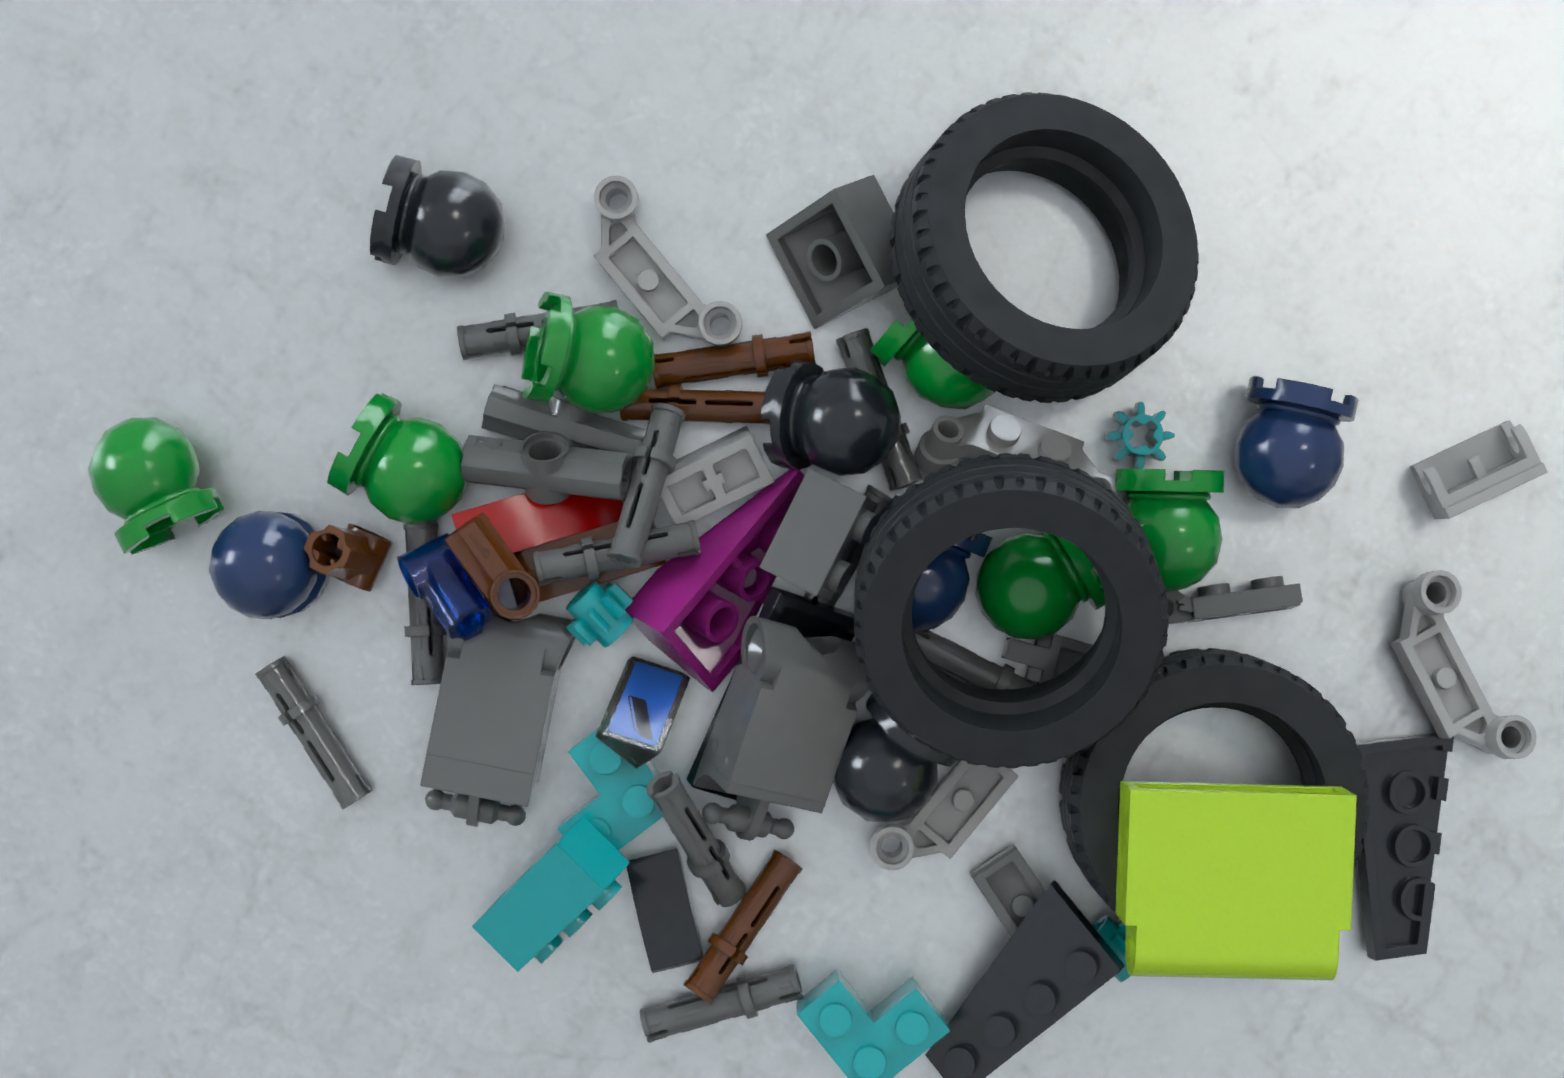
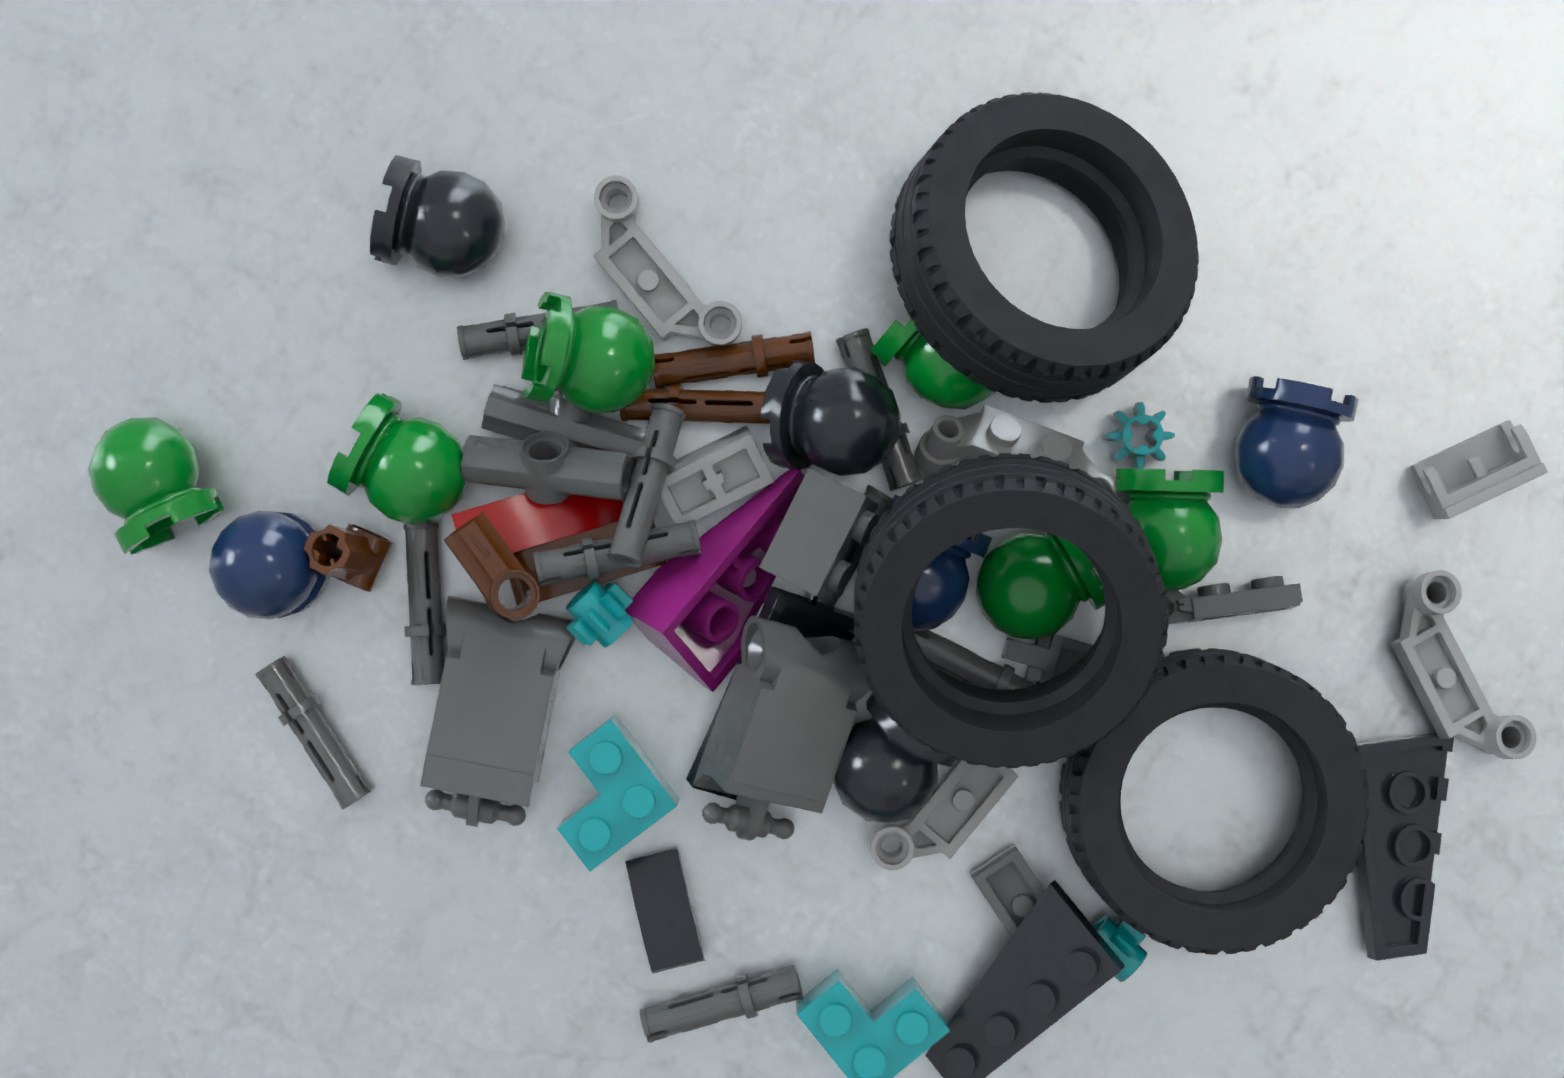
clear blue piece [397,533,493,641] -> none
teal brick [472,816,630,972] -> none
slope [595,656,690,769] -> none
dark grey pin [646,771,746,907] -> none
reddish brown pin [683,849,803,1005] -> none
dark grey slope [766,175,898,329] -> none
lime piece [1115,781,1357,981] -> none

